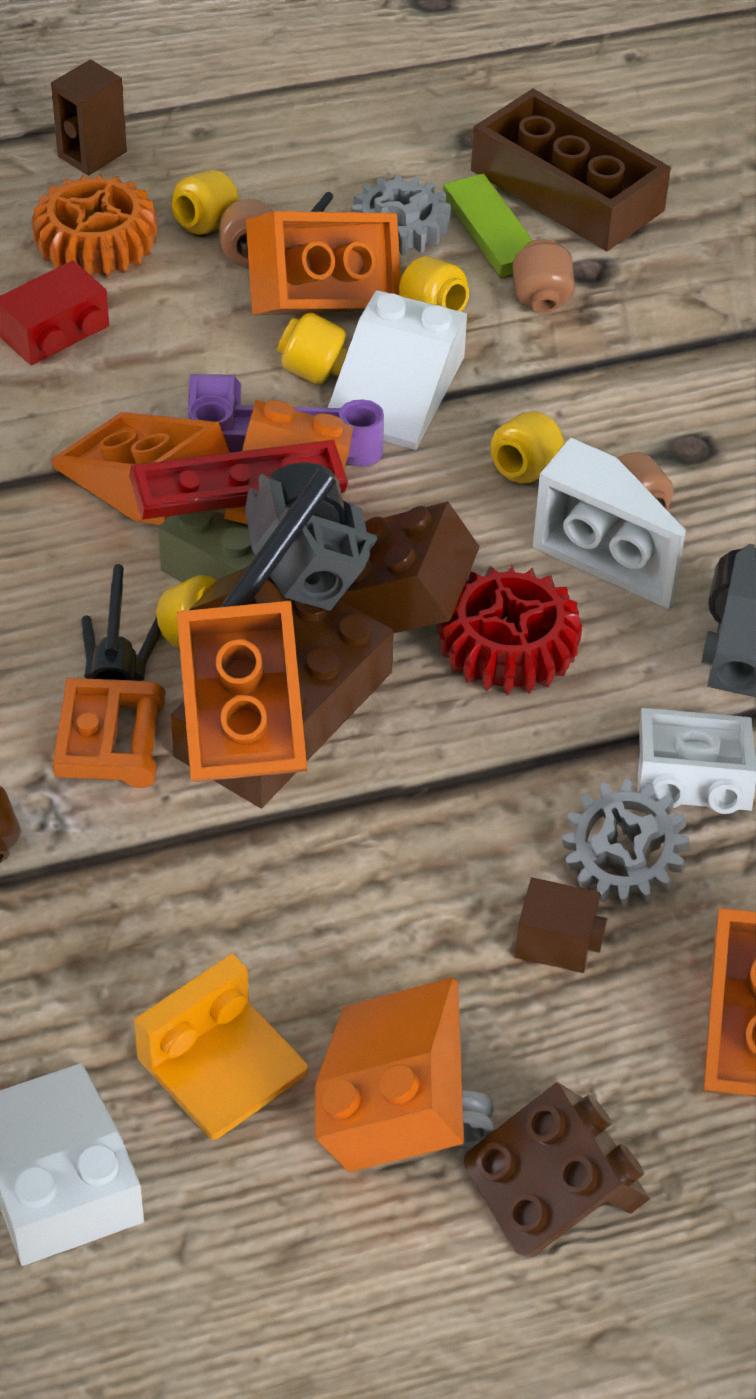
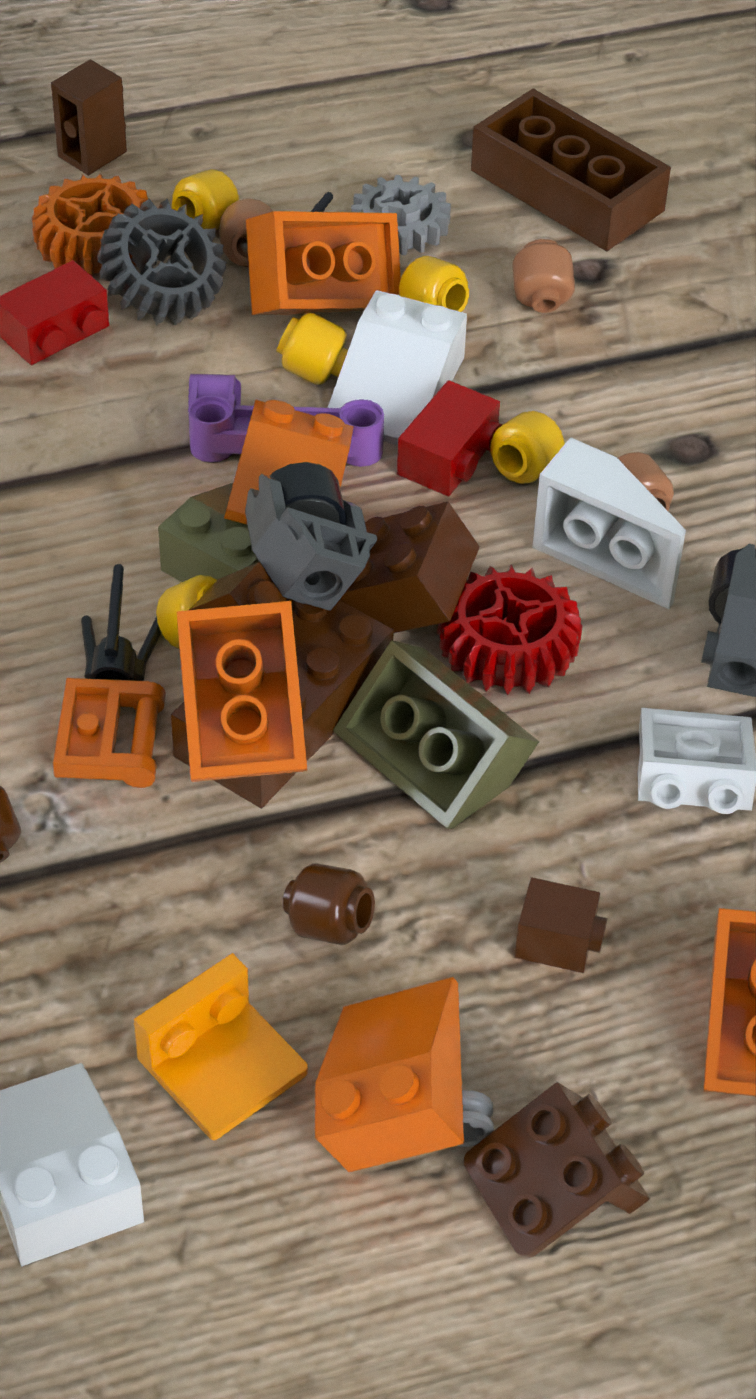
orange slope [50,412,230,526] -> none
red tile [129,440,348,520] -> none
black bar [221,468,337,607] -> none
lime tile [443,173,533,278] -> none
light grey gear [562,779,689,906] -> none
none -> dark grey gear [97,198,226,326]
none -> reddish brown head [283,863,375,945]
none -> olive slope [333,640,539,829]
none -> red brick [397,380,502,497]

